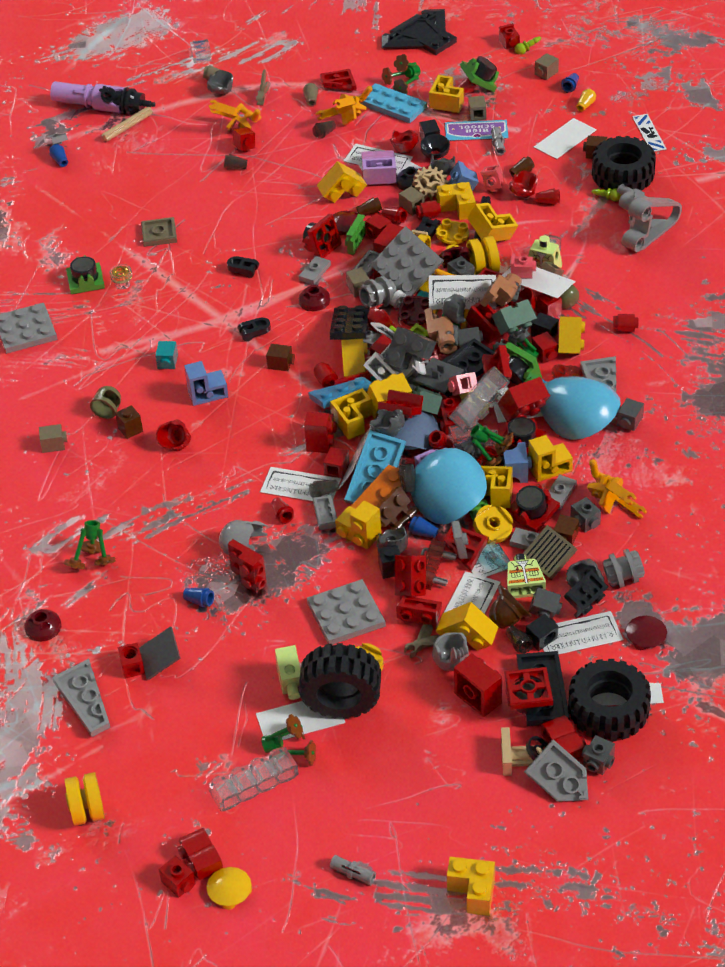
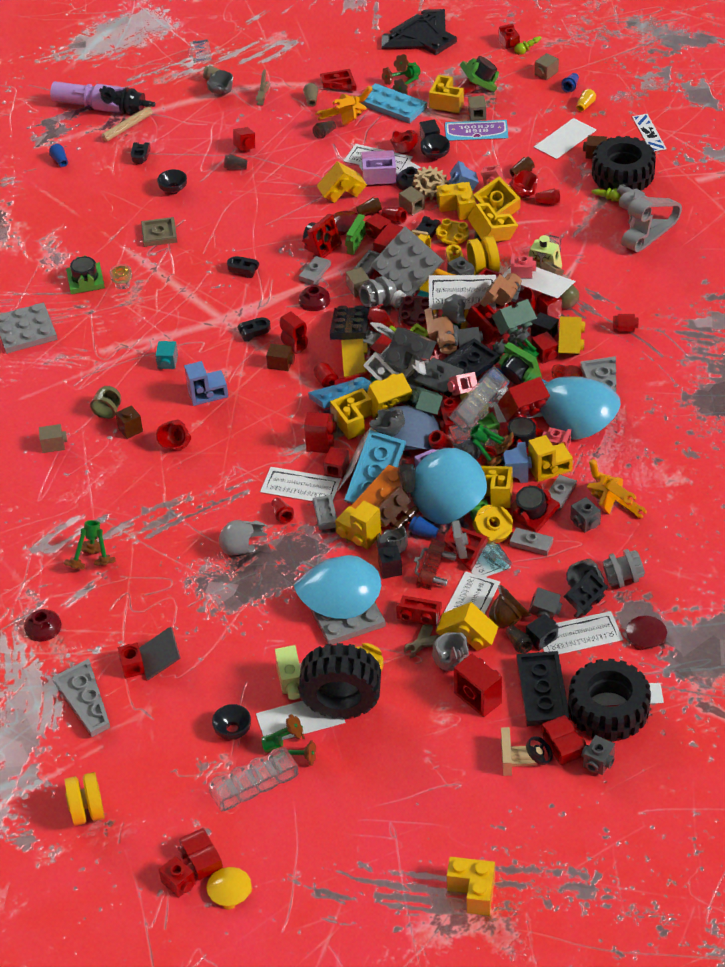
light grey plate [44,133,68,145] -> none
blue cone [183,588,214,608] -> none
light orange piece [209,100,261,131] -> none
red plate [228,539,267,592] -> none
clear smoke cone [309,480,339,498] -> none
light grey pin [330,855,376,886] -> none
red bracket [378,390,423,418] -> none
red bracket [395,555,426,596] -> none
red brick [415,200,441,219] -> none
dark grey hair [429,155,456,177] -> none
dark red dish [439,246,472,269] -> none
red bracket [482,345,512,389] -> none
light grey pin [491,127,506,156] -> none
red piece [504,667,553,715] -> none
yellowish green torso [507,554,546,598] -> none
dark tan tile [523,525,578,580] -> none
light grey tile [524,740,588,802] -> none
reddish brown brick [554,514,579,545] -> none
dark grey brick [616,398,644,431] -> none
none -> black plate [131,142,151,164]
none -> black piece [157,169,187,194]
none -> black piece [212,704,251,739]
none -> red brick [280,311,308,354]
none -> medium azure piece [294,555,381,619]
none -> yellow slope [473,176,521,215]
none -> bright green plate [475,412,500,432]
none -> coral brick [542,427,571,450]

